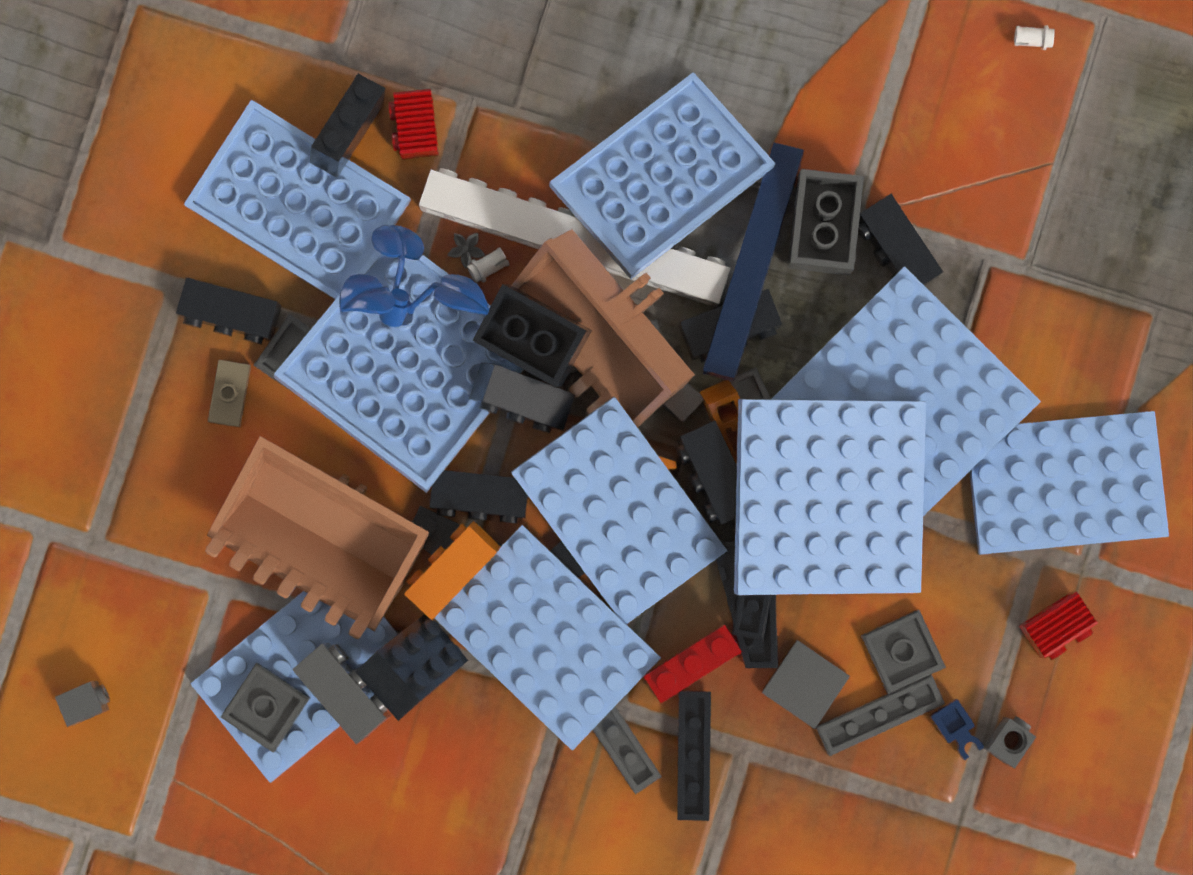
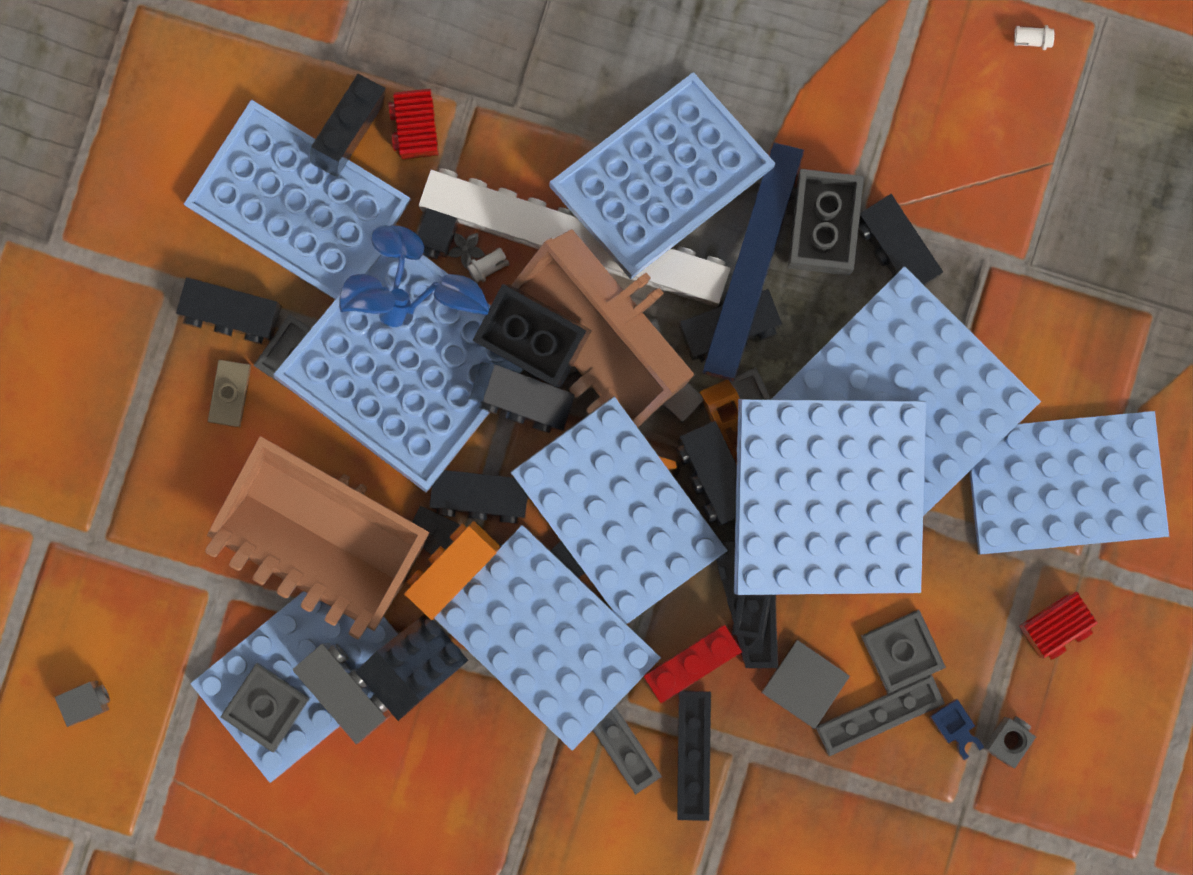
none -> black brick [418,208,459,260]

